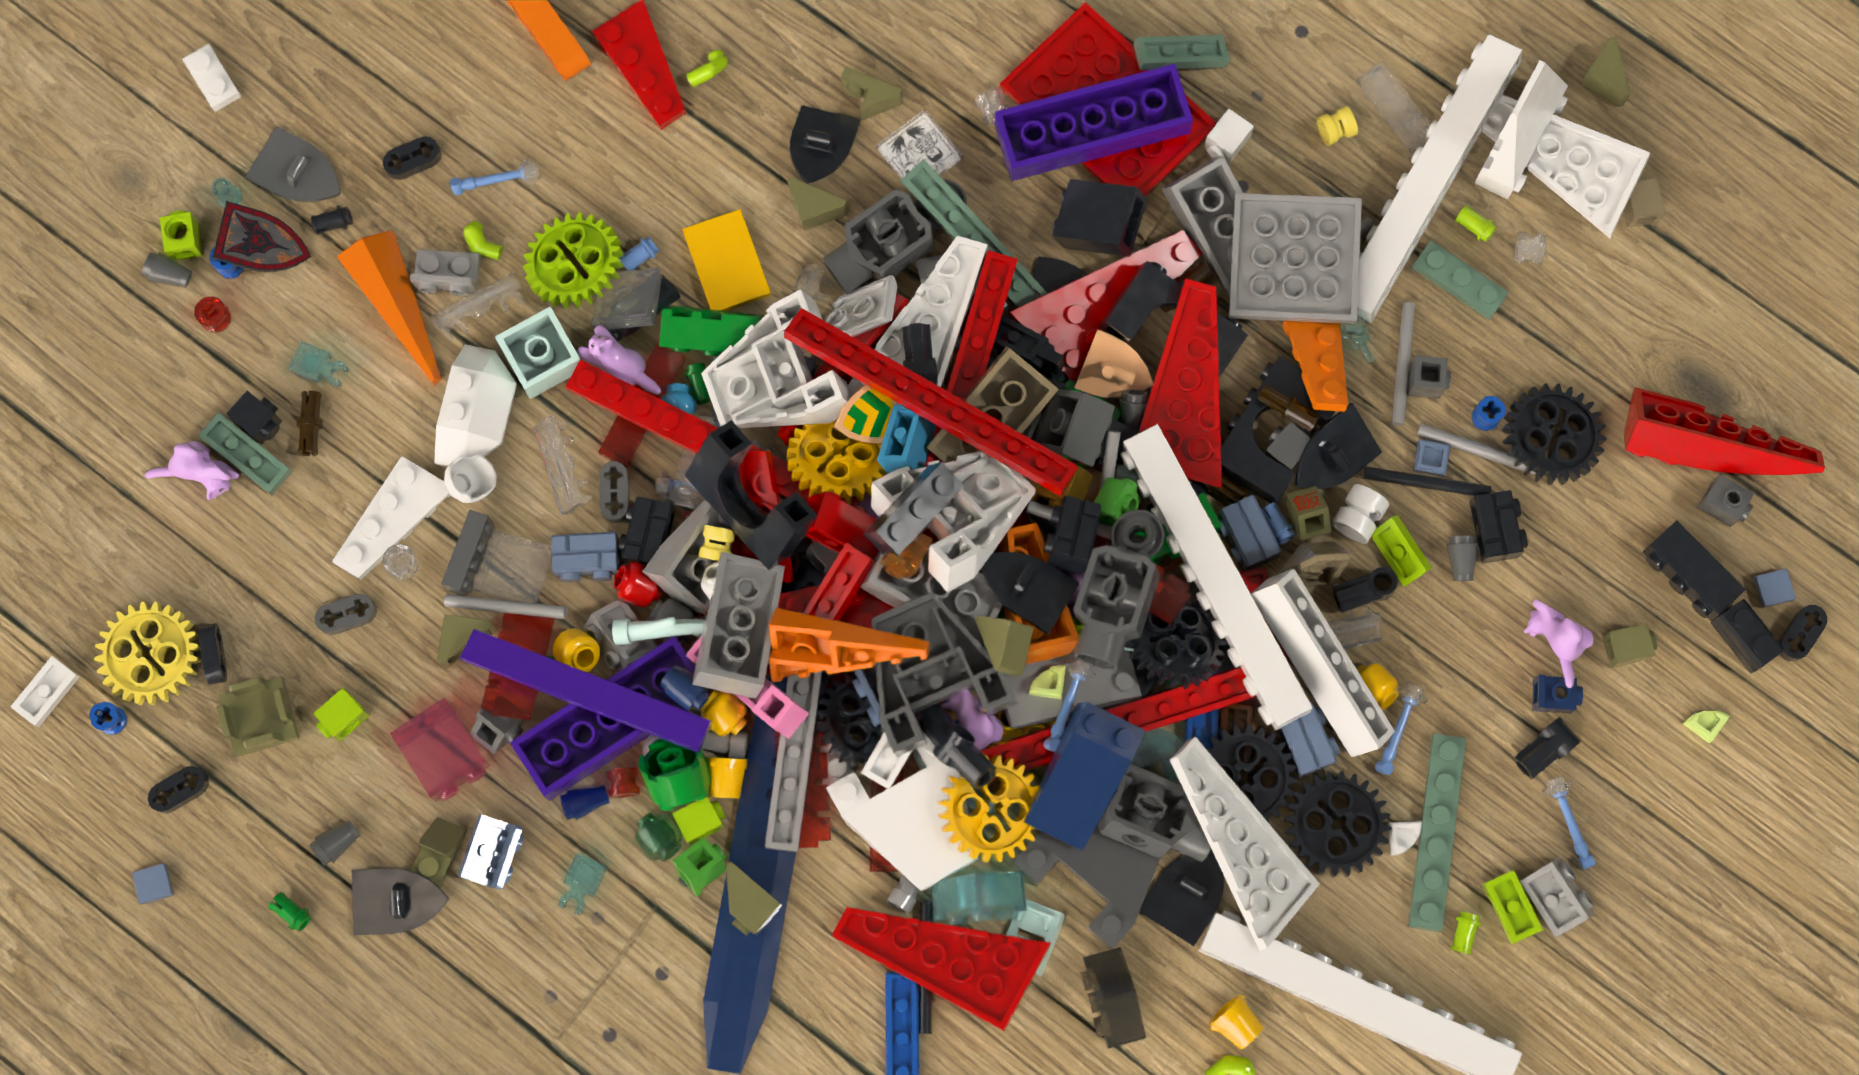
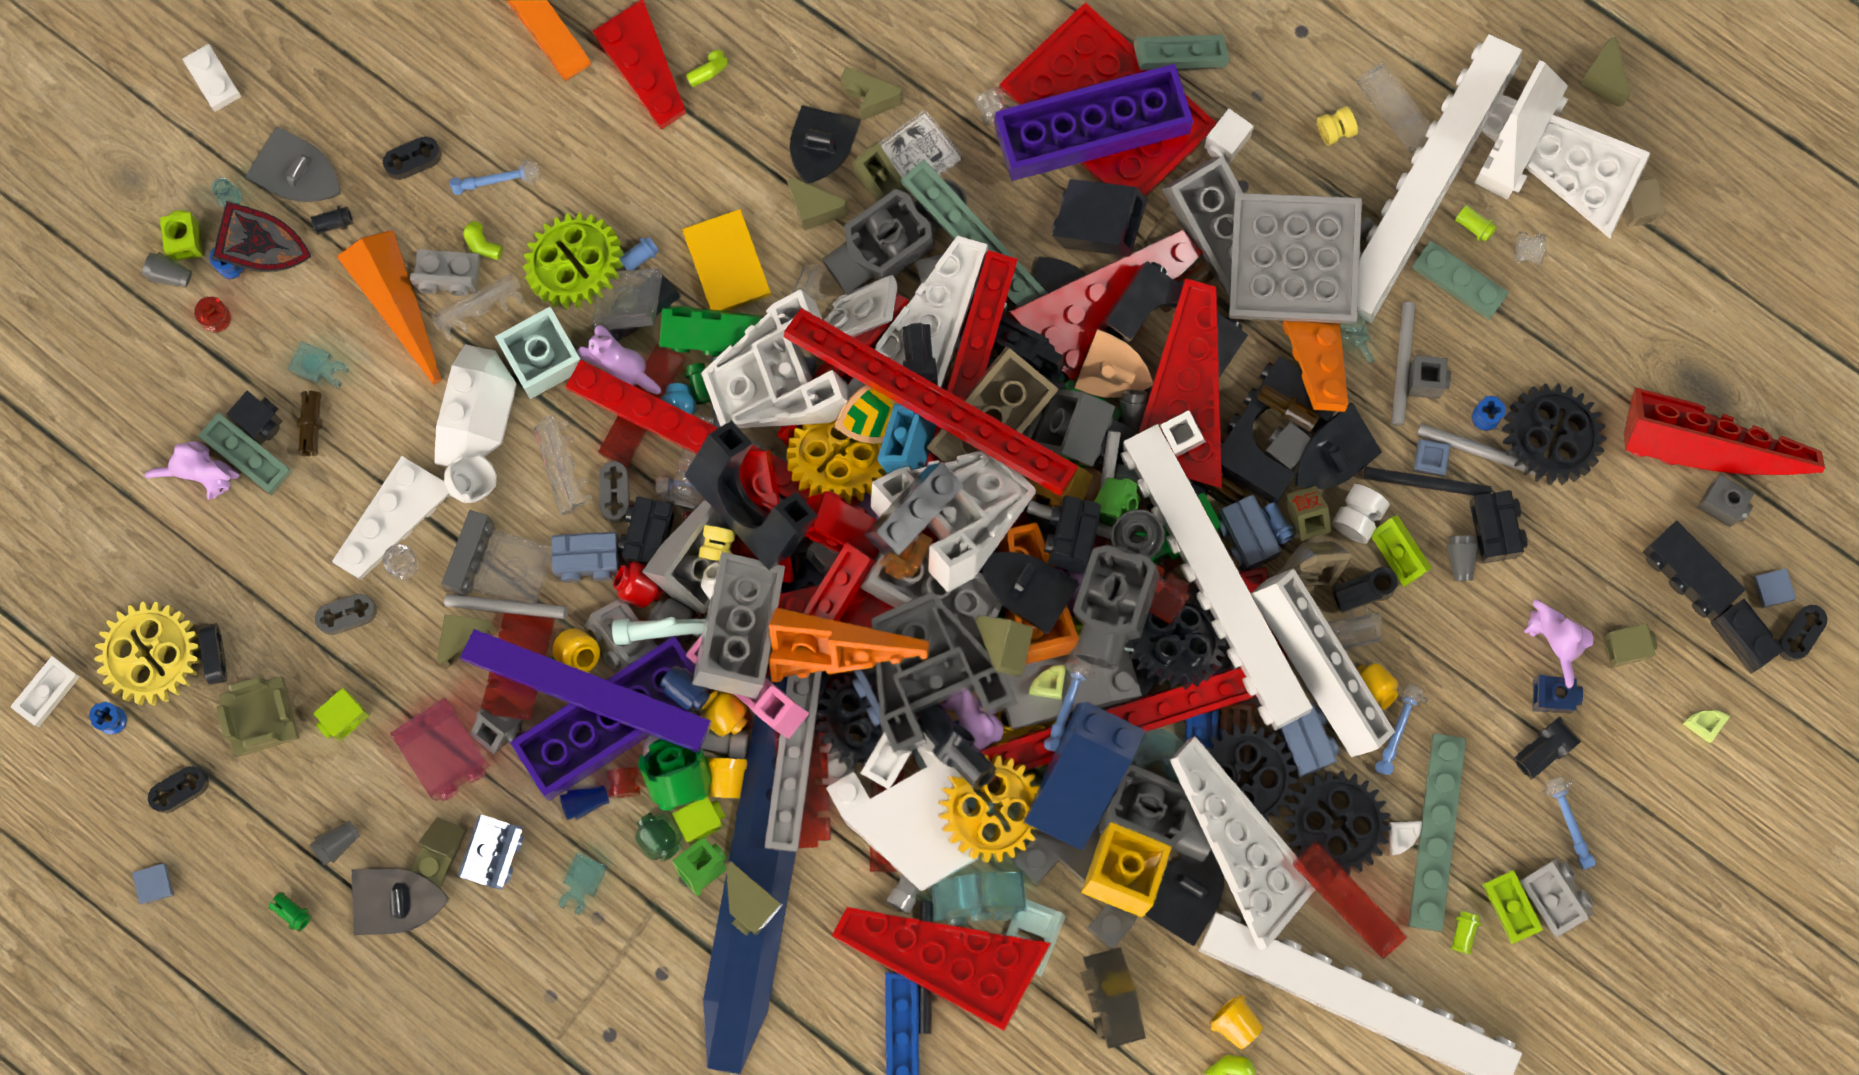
none -> olive slope [853,141,907,201]
none -> yellow slope [1081,822,1172,917]
none -> white brick [1160,410,1206,457]
none -> clear red tile [1292,841,1407,959]

